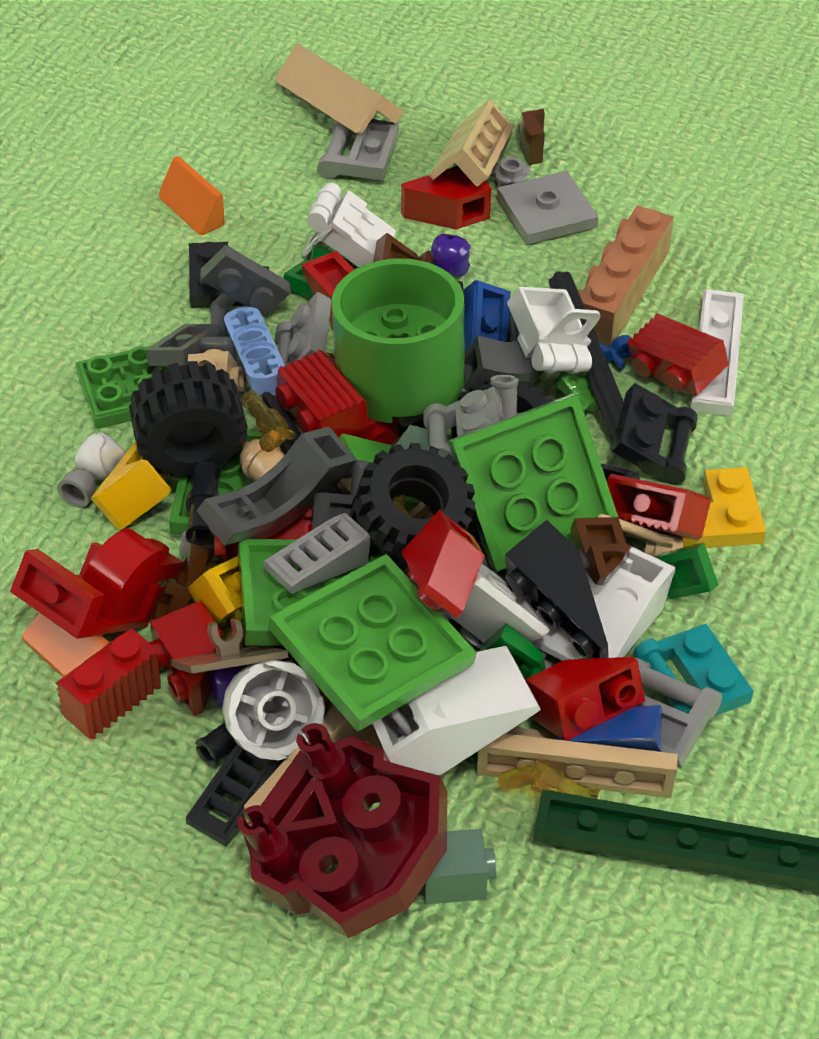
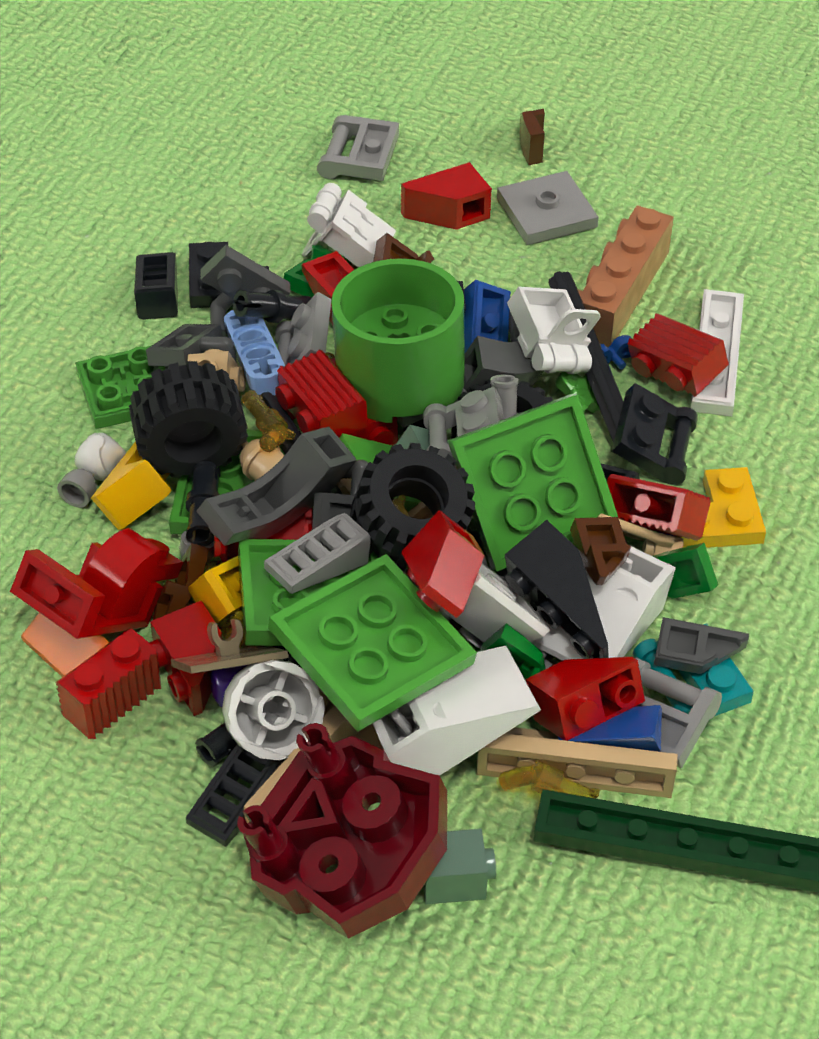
orange slope [159,156,225,235] -> none
tan panel [275,43,404,135] -> none
tan panel [429,99,514,186] -> none
dark purple piece [430,234,471,277] -> none
light grey plate [493,157,530,187] -> none
none -> black slope [134,252,178,320]
none -> black pin [233,290,311,323]
none -> dark grey tile [654,617,749,674]

